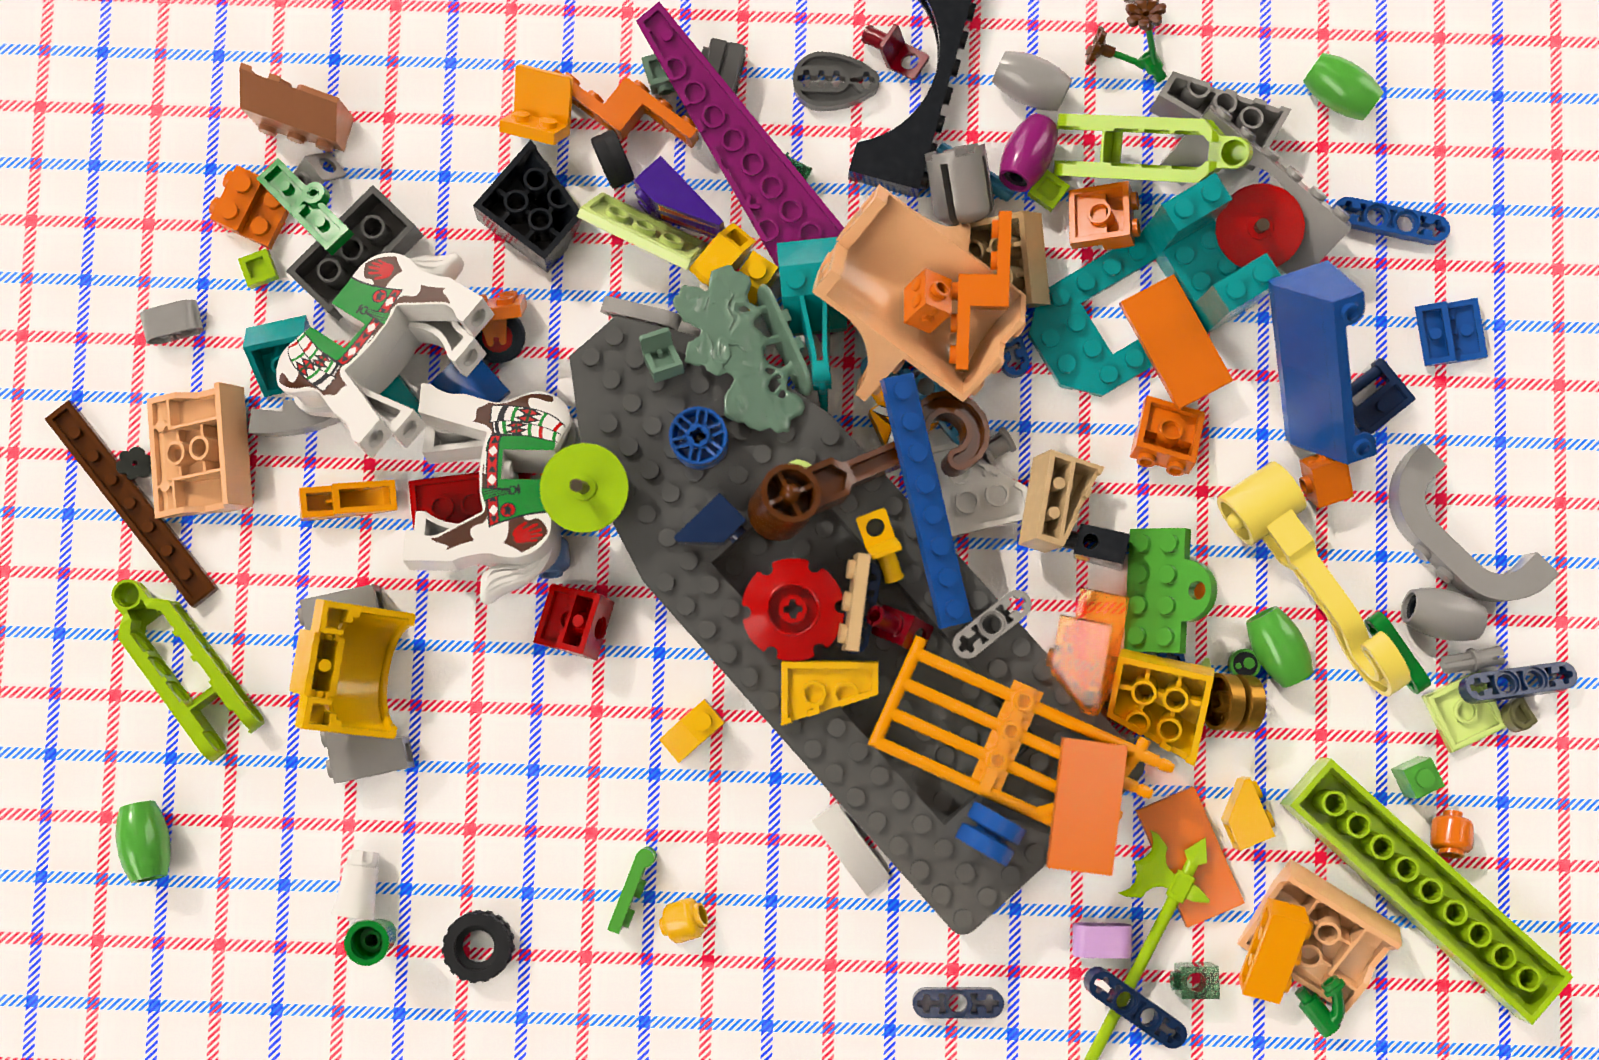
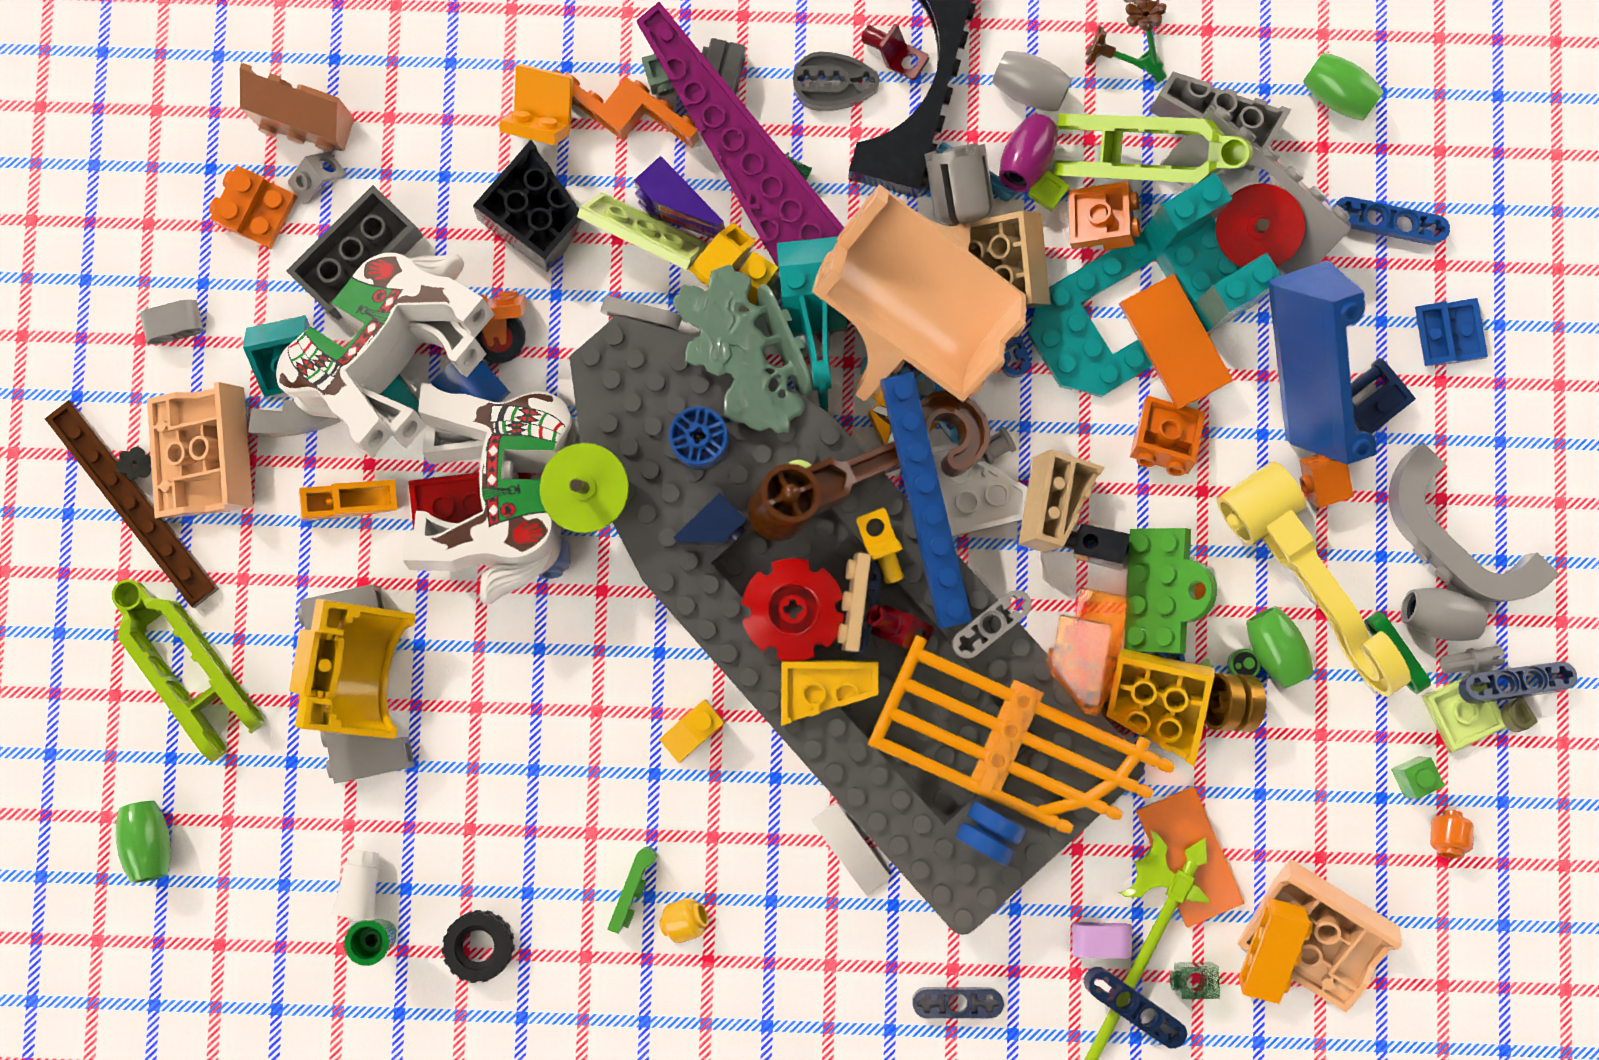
lime plate [238,248,280,289] -> none
hinge [256,158,354,255] -> none
red brick [533,583,615,661] -> none
black tyre [591,129,635,189] -> none
sand green bracket [639,327,685,383] -> none
orange head [904,268,952,333] -> none
orange bracket [949,211,1012,372] -> none
orange tile [1046,737,1128,876] -> none
yellow slope [1221,776,1275,851] -> none
lime brick [1280,757,1574,1025] -> none
green plant [1294,975,1345,1038] -> none

